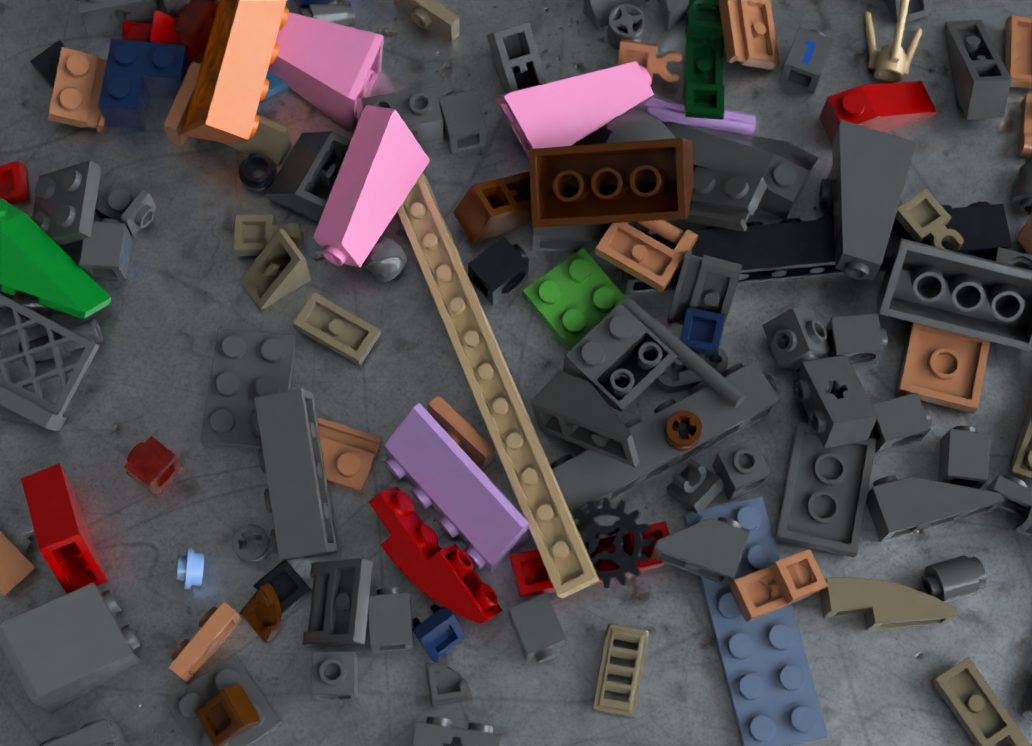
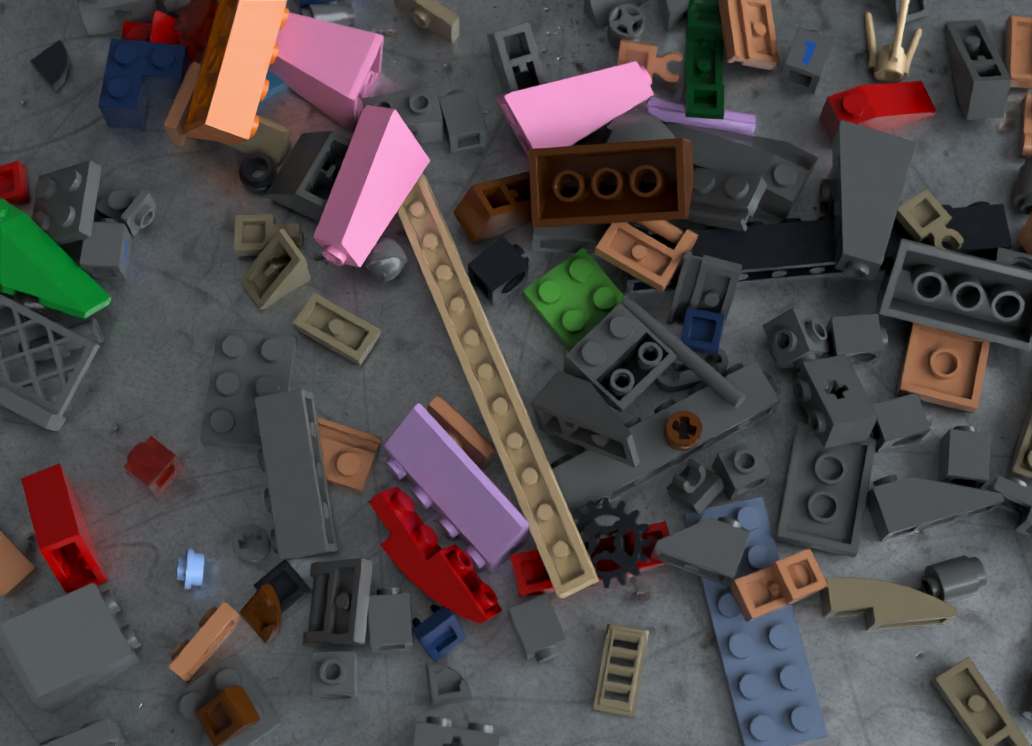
nougat plate [47,47,107,132] -> none

